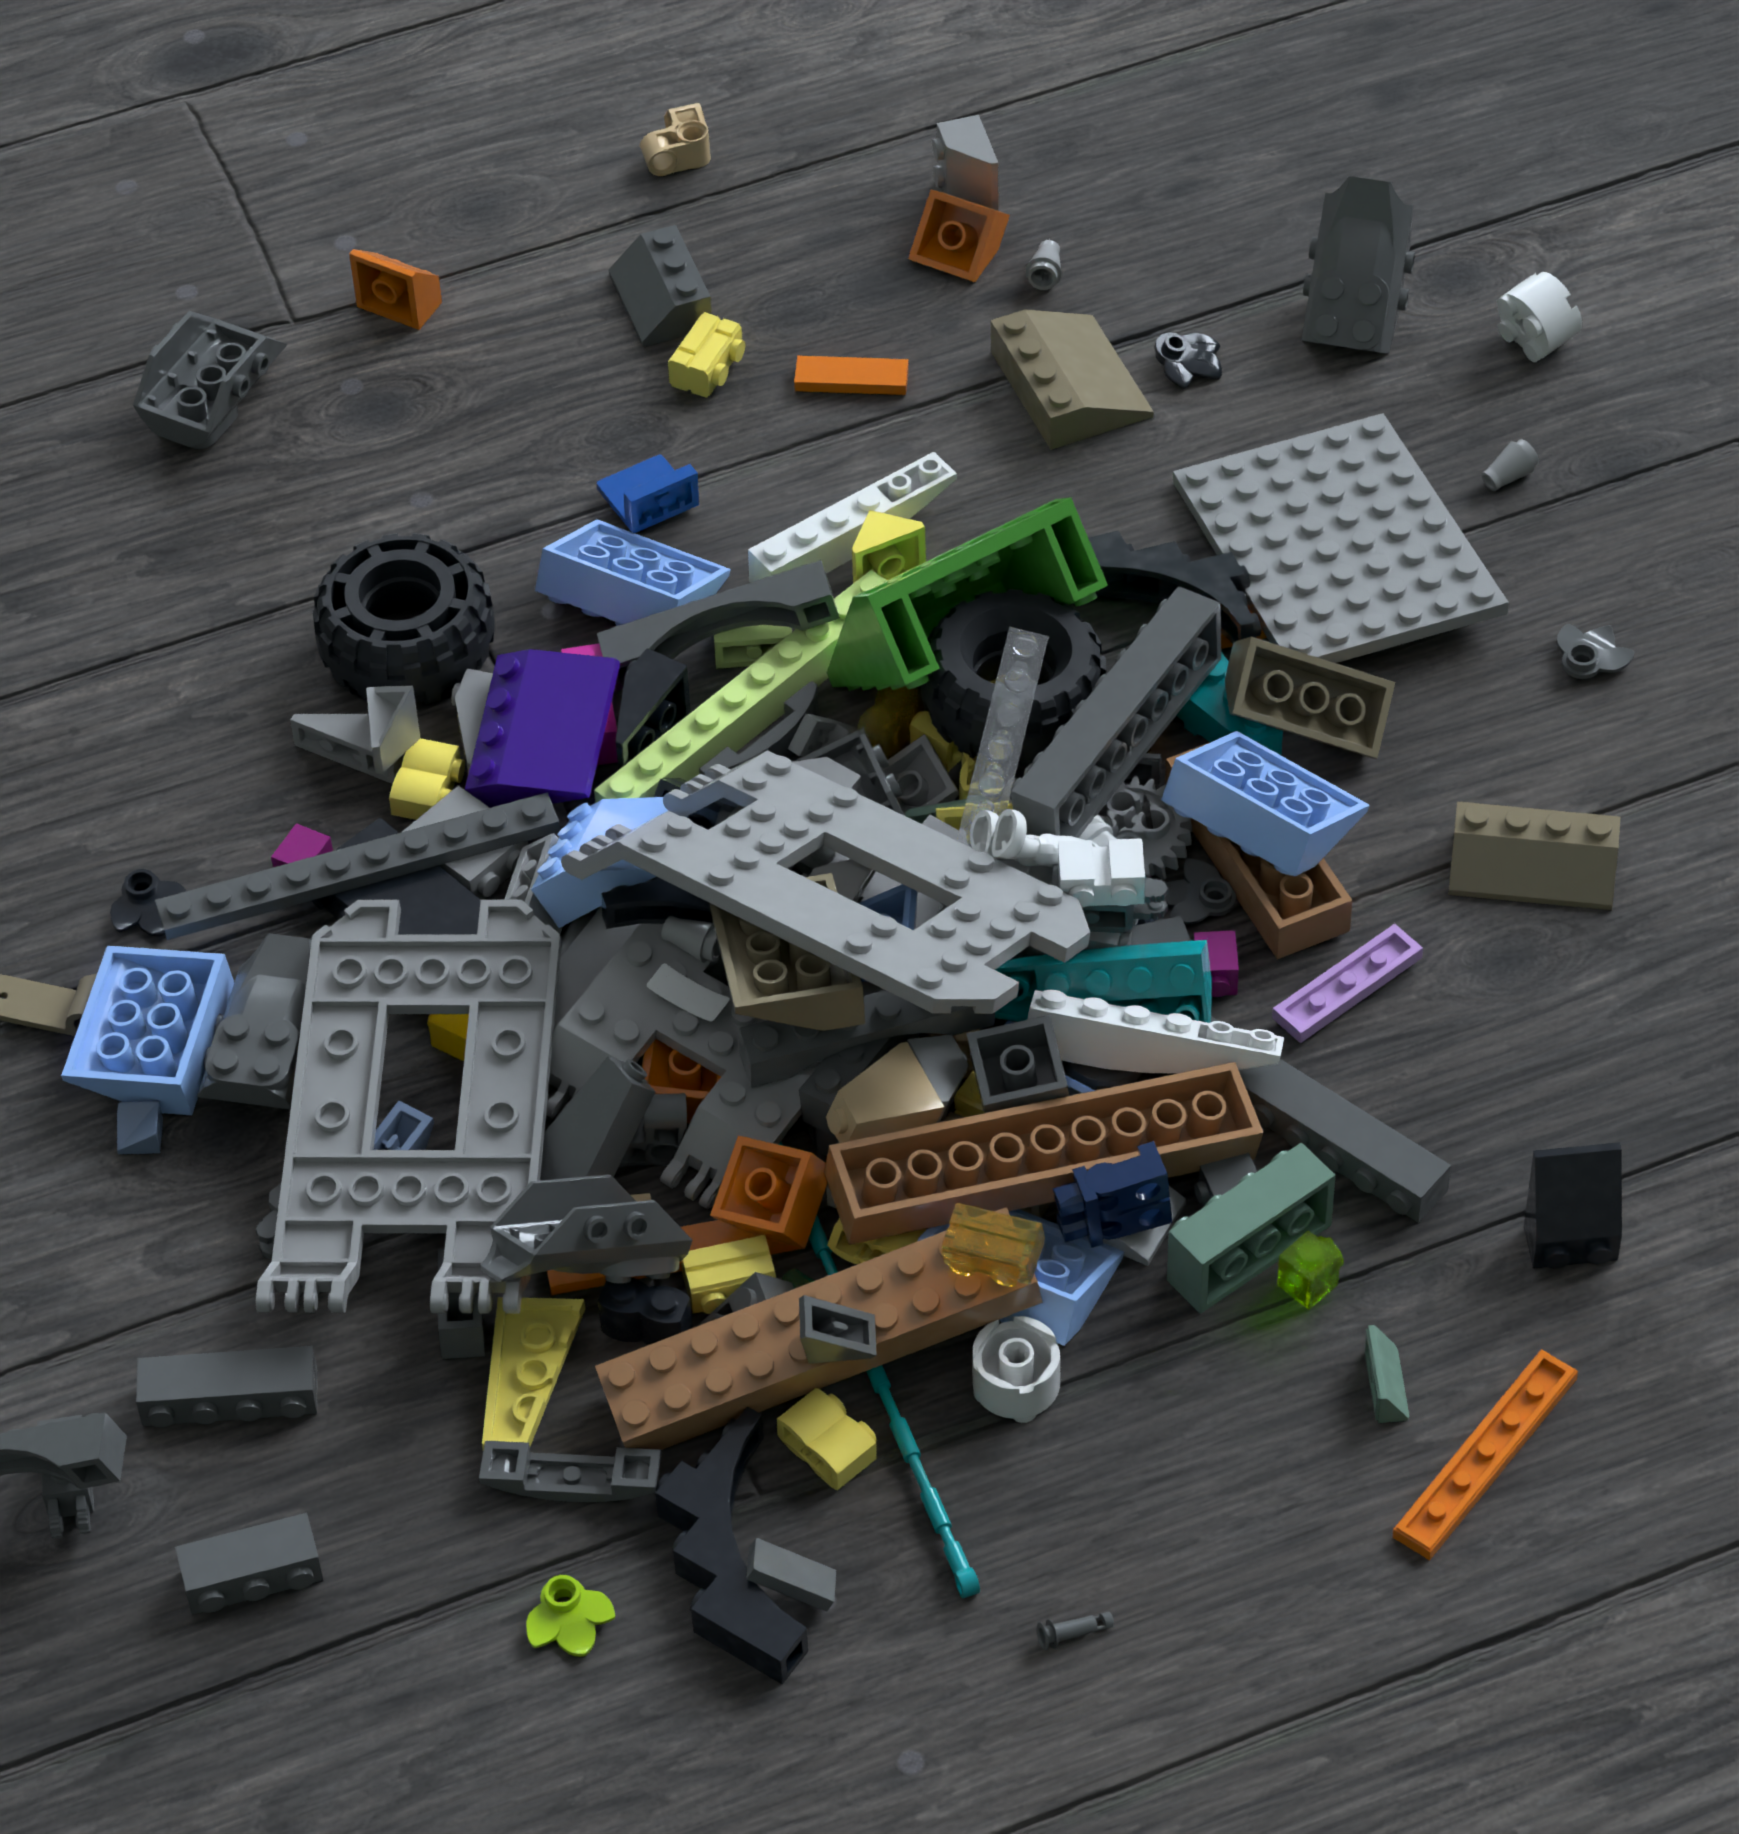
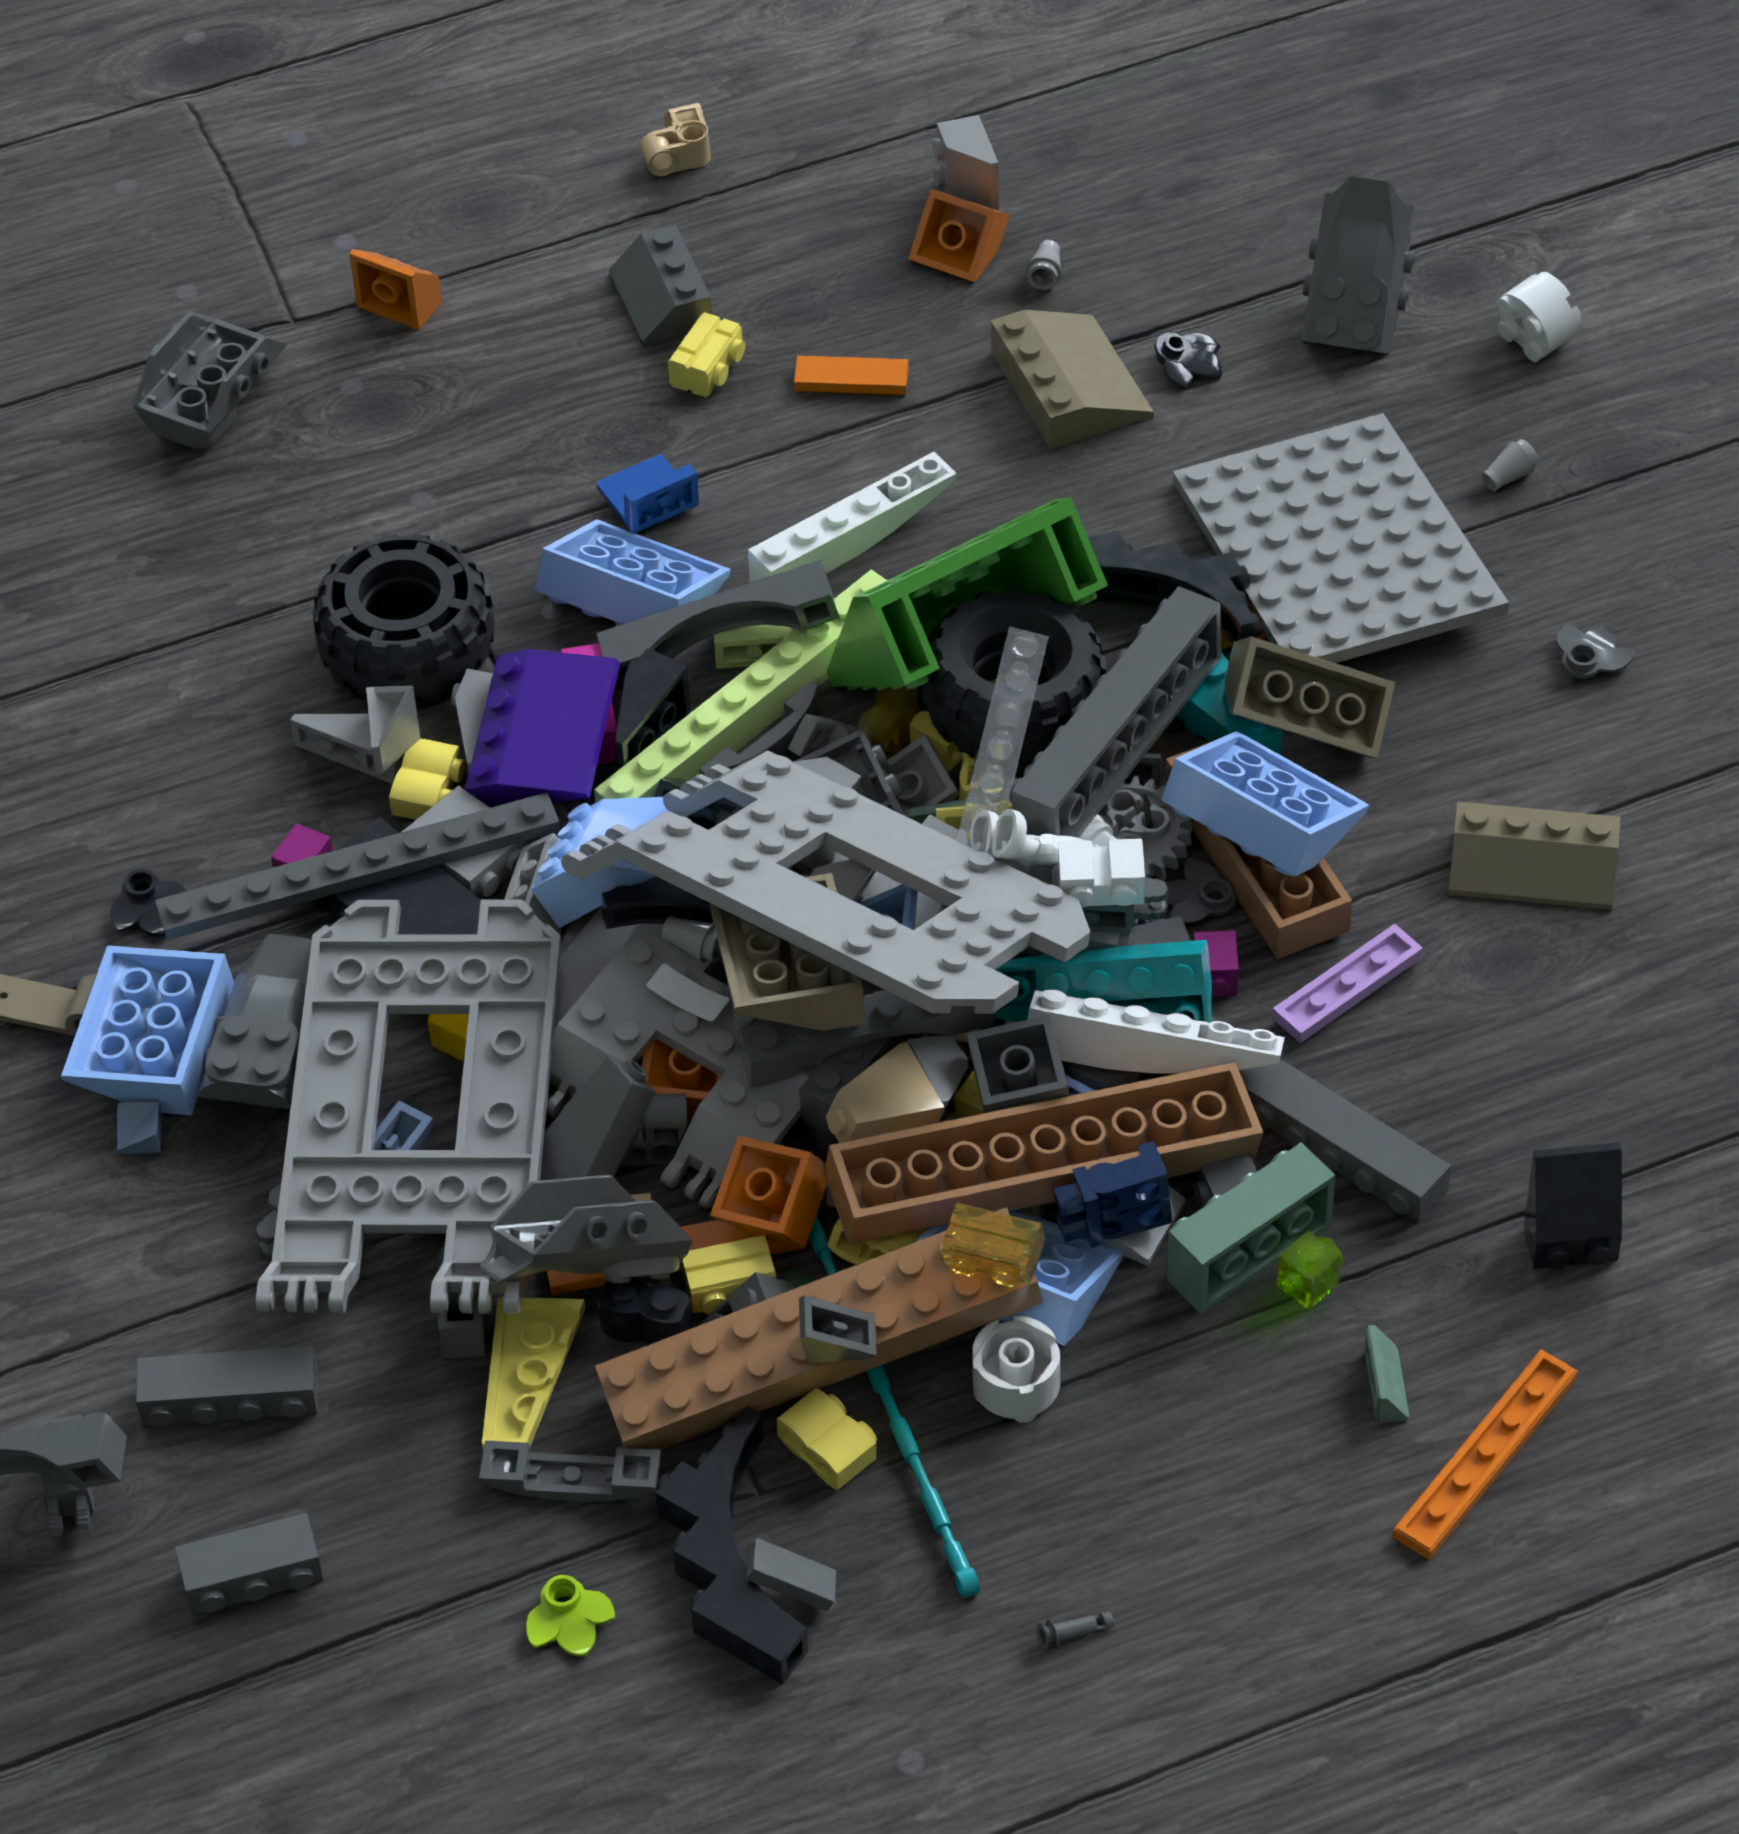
light yellow slope [852,510,926,583] -> none

